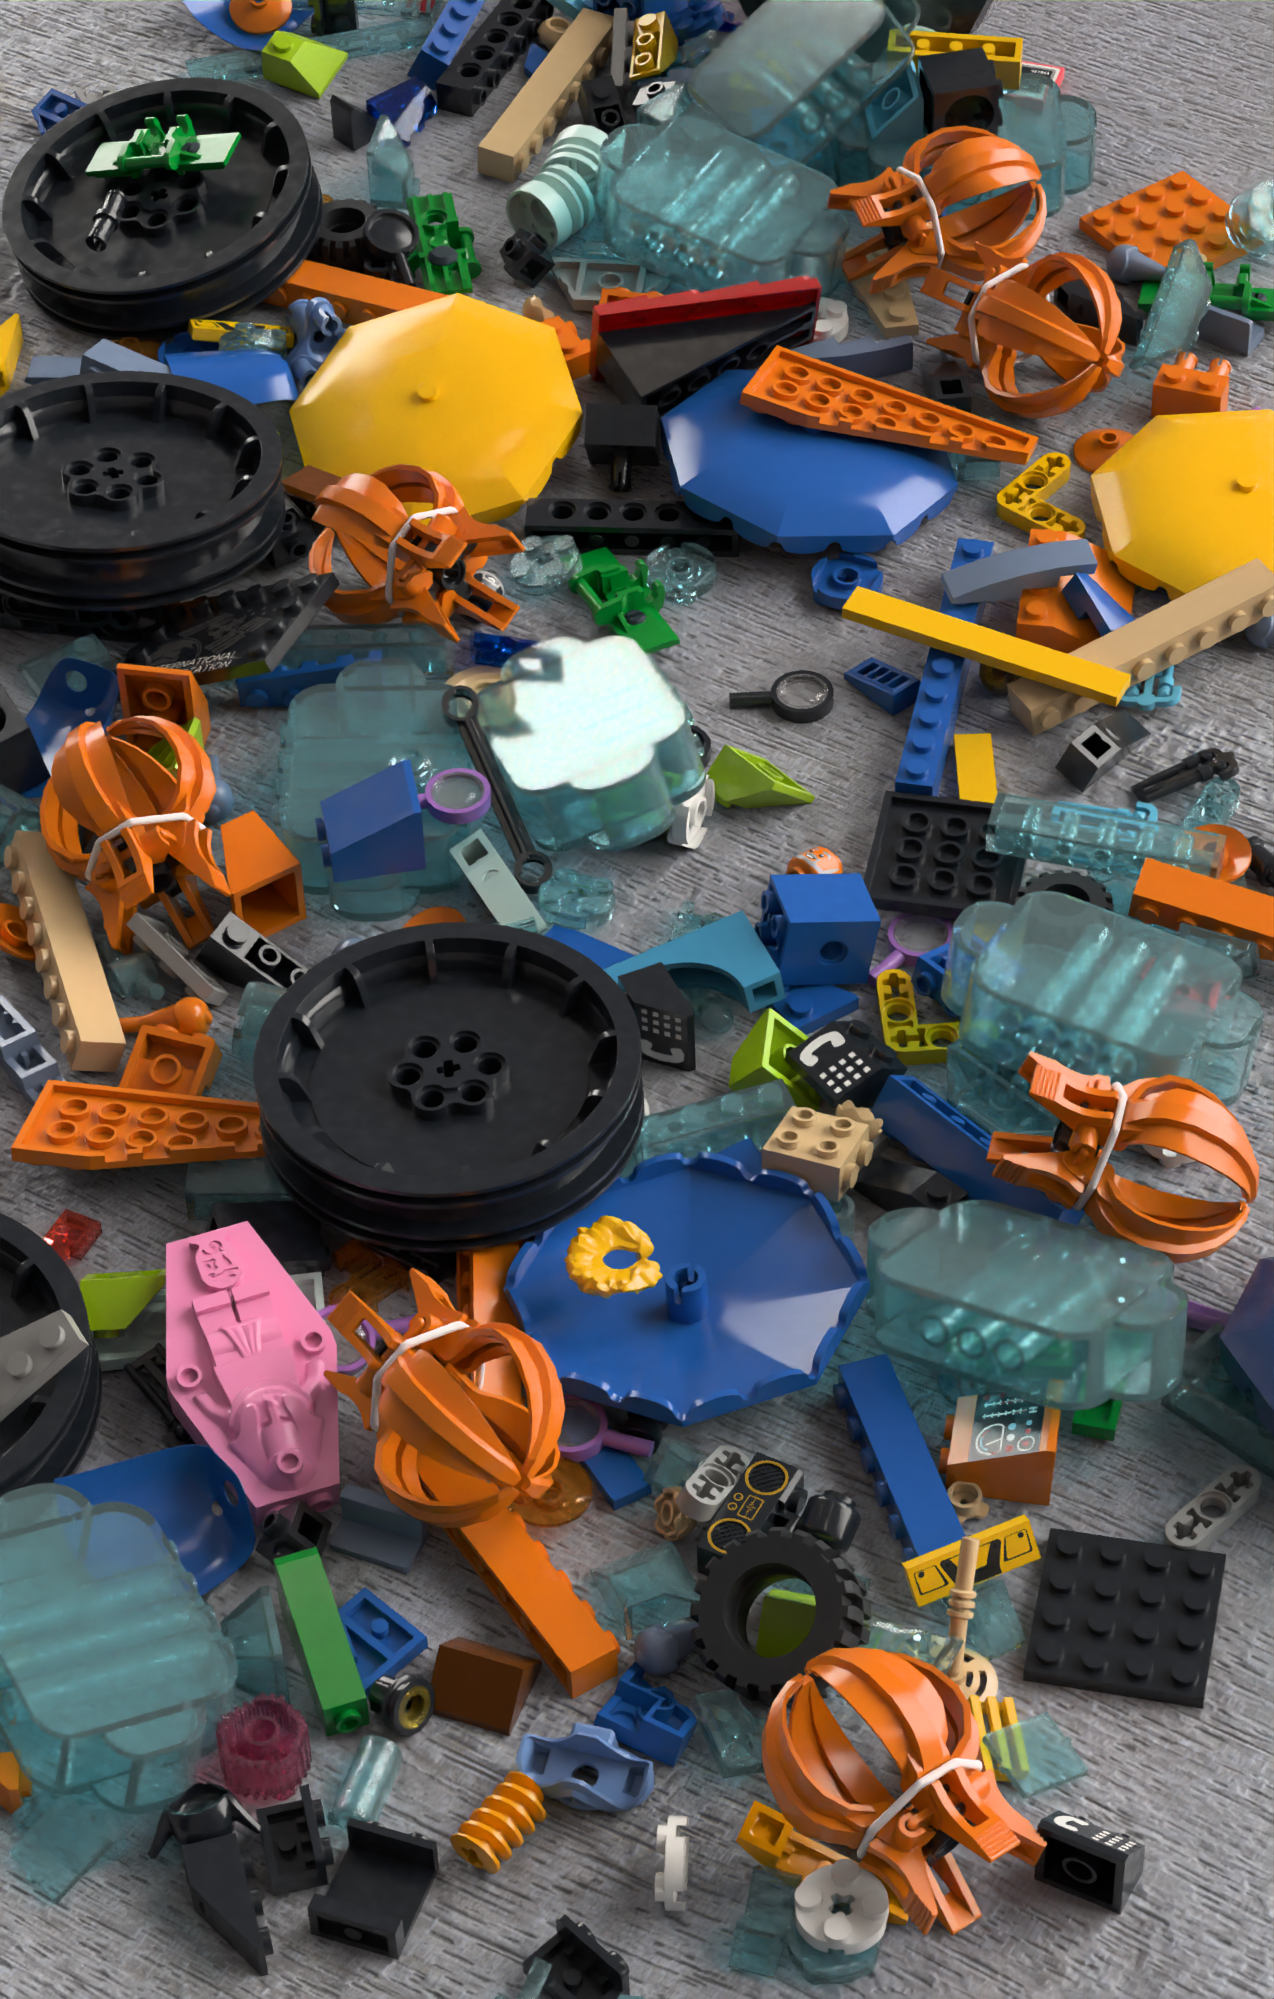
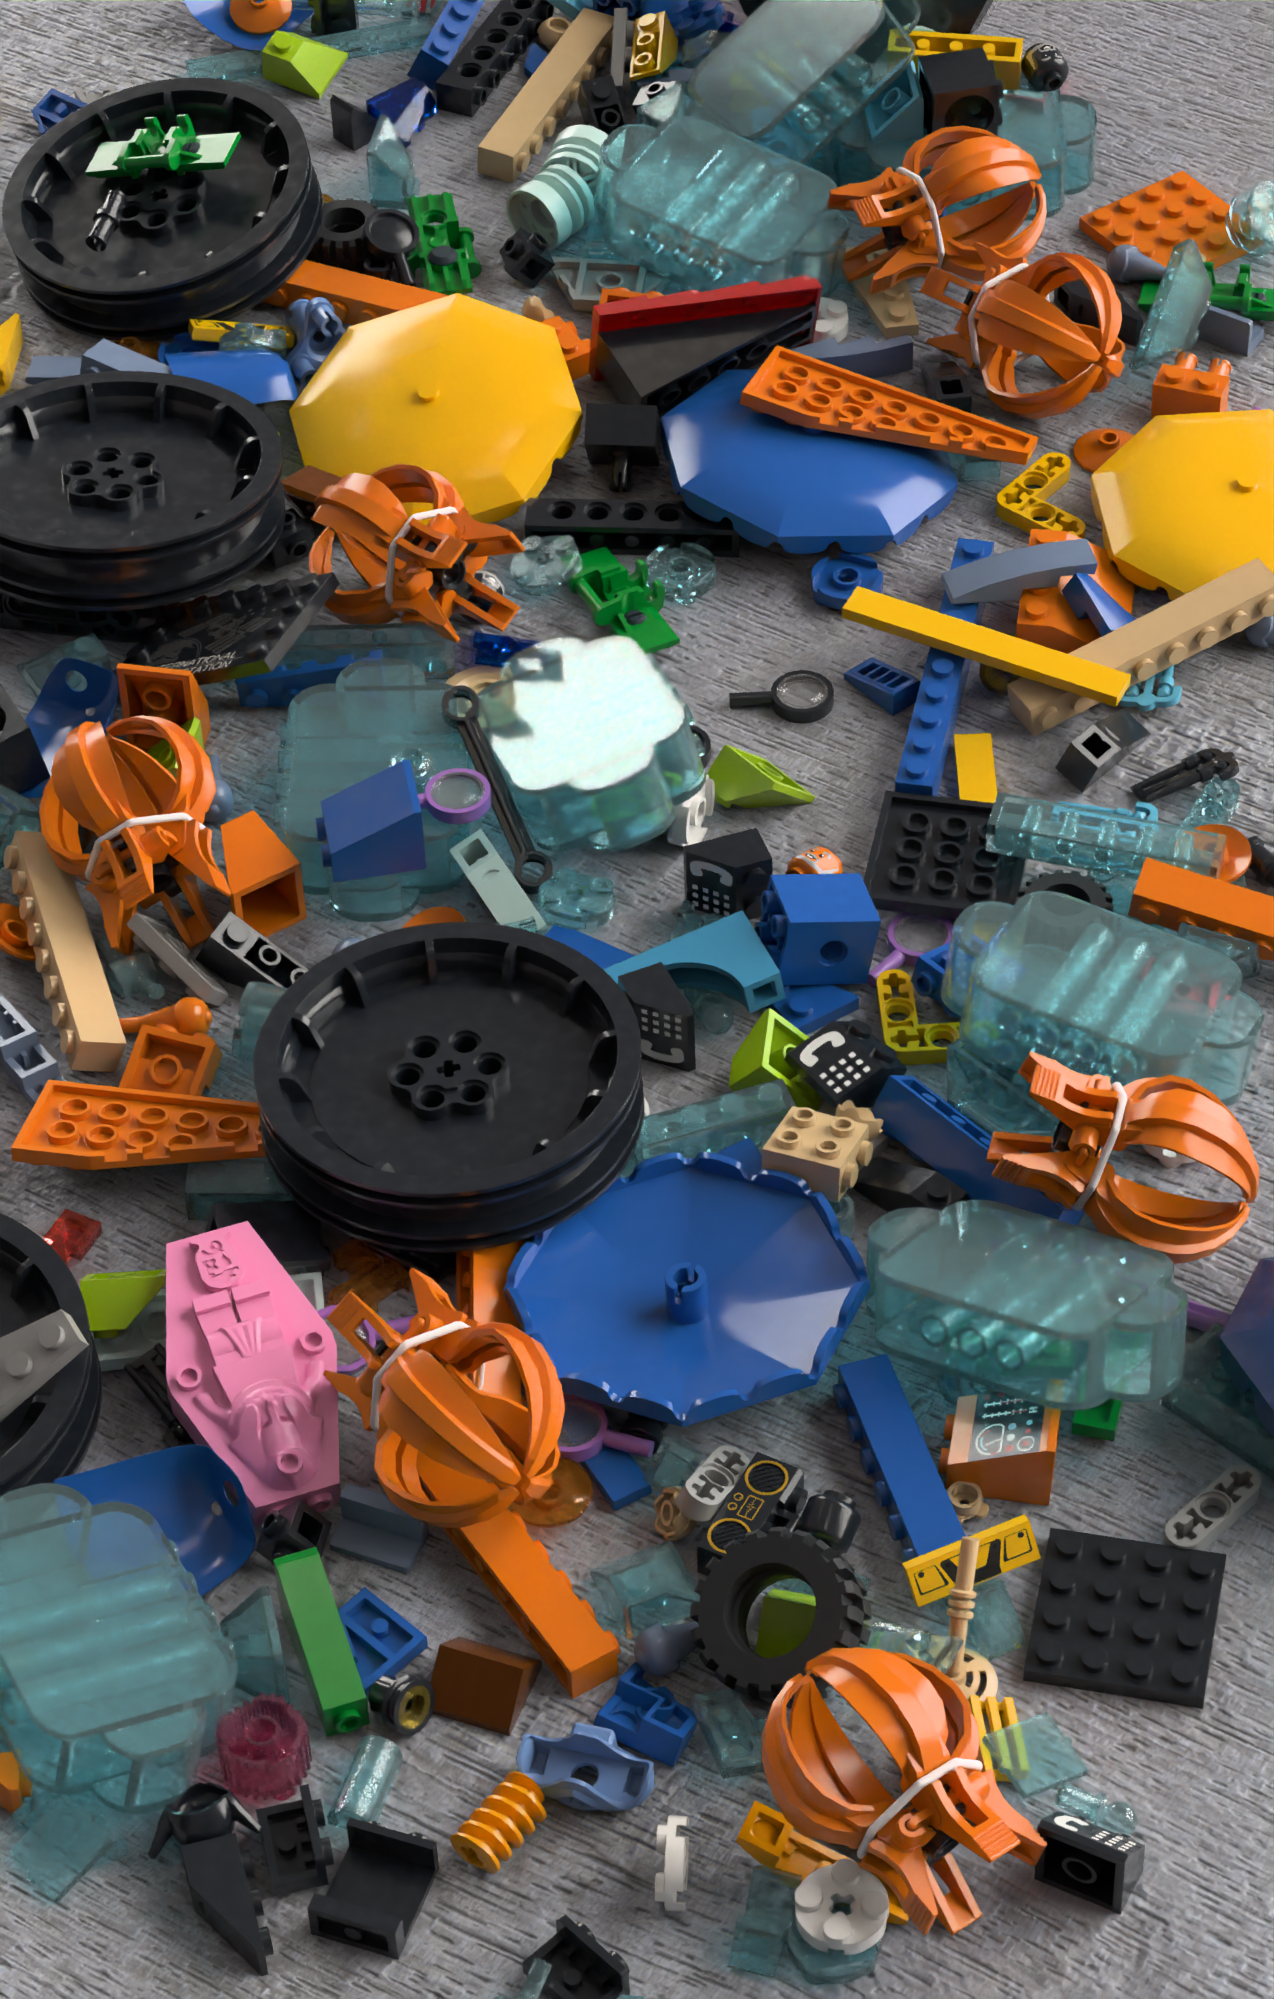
yellow piece [564,1215,663,1299] -> none
none -> black slope [683,828,773,920]
none -> black head [1021,43,1069,92]
none -> clear light blue axle [1054,1783,1138,1836]

